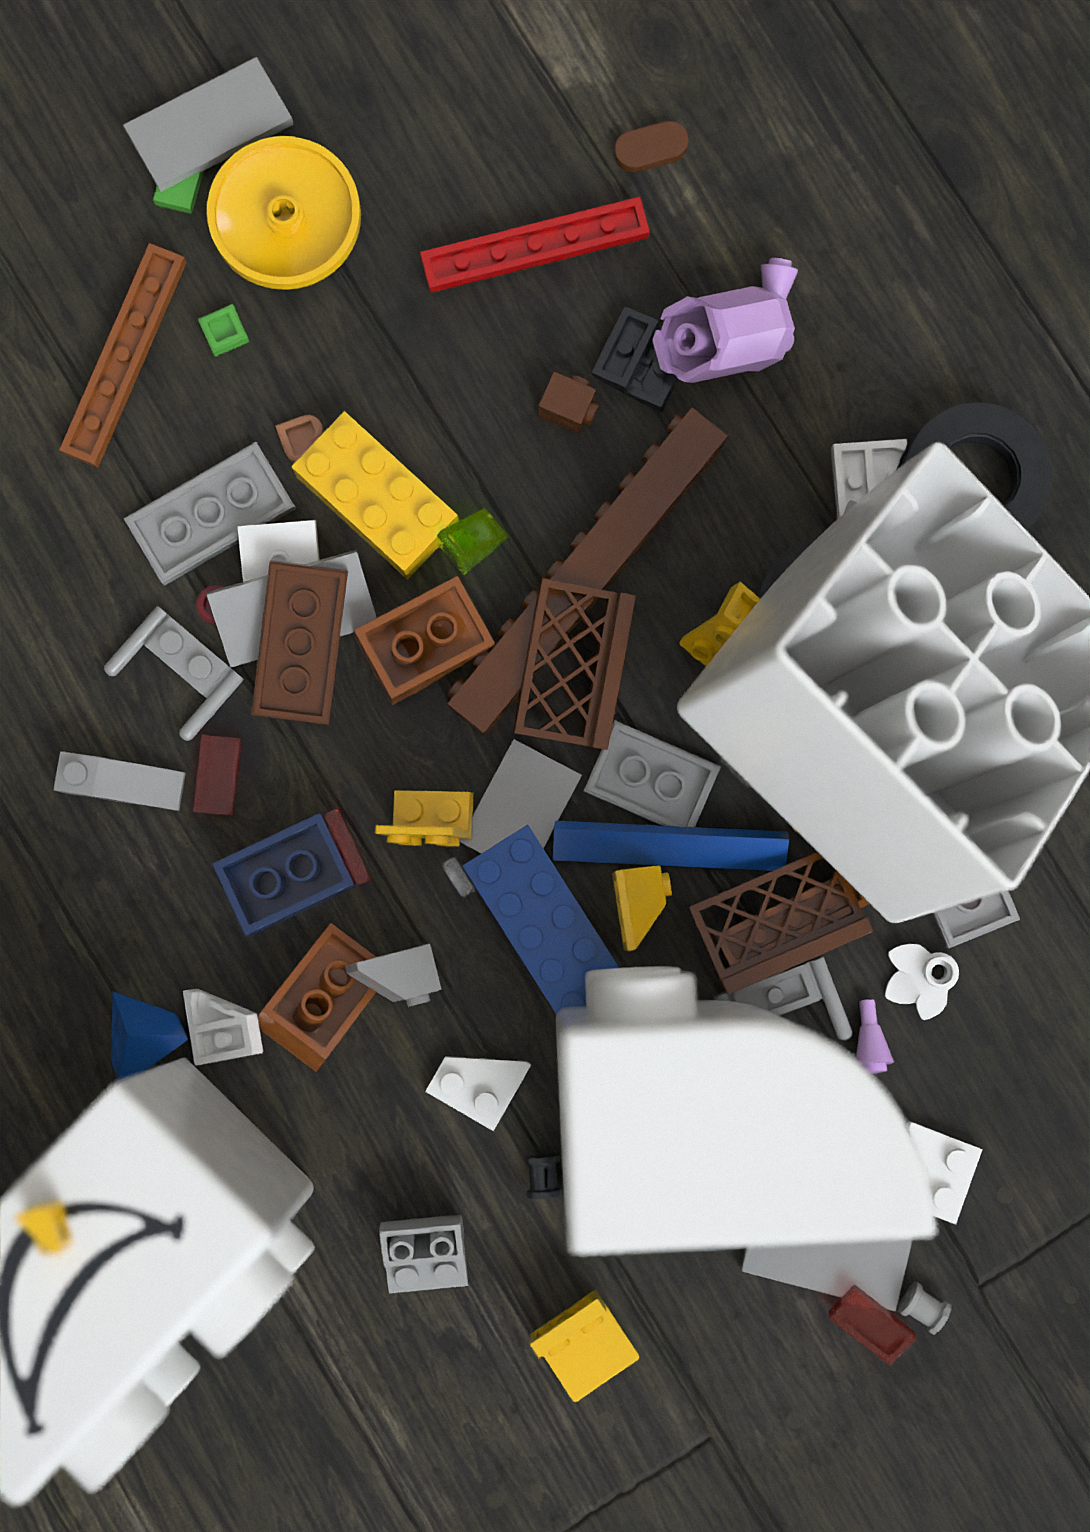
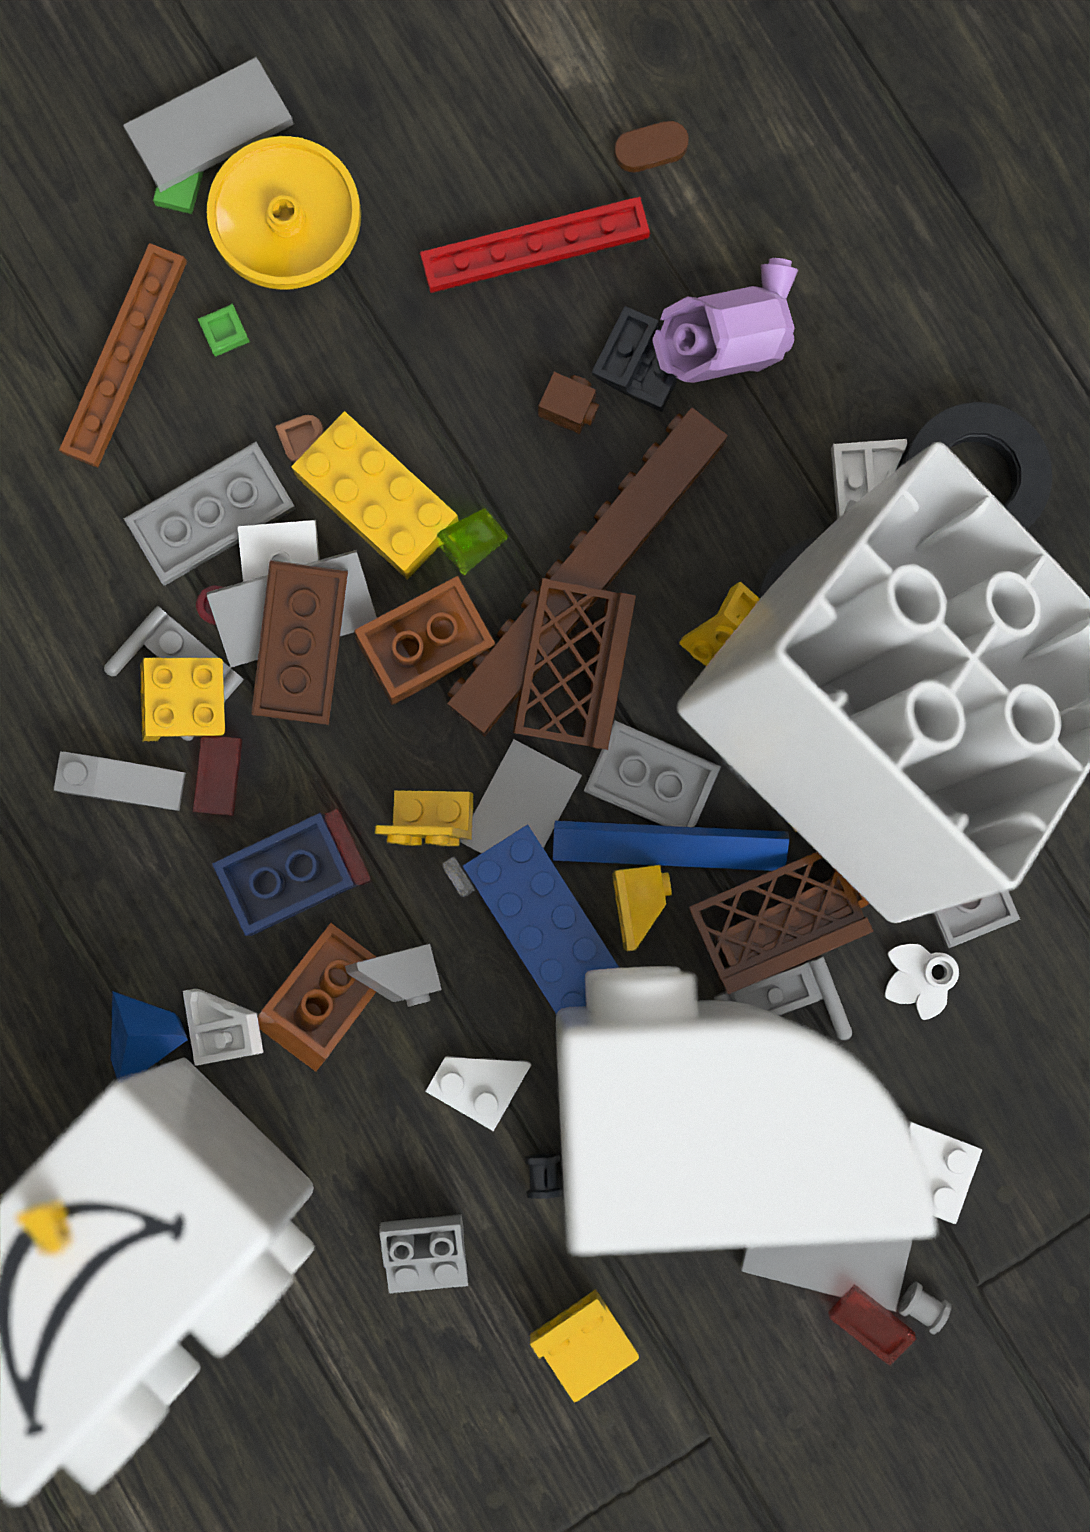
lavender cone [856,1000,894,1074] -> none
none -> yellow bracket [140,658,225,741]

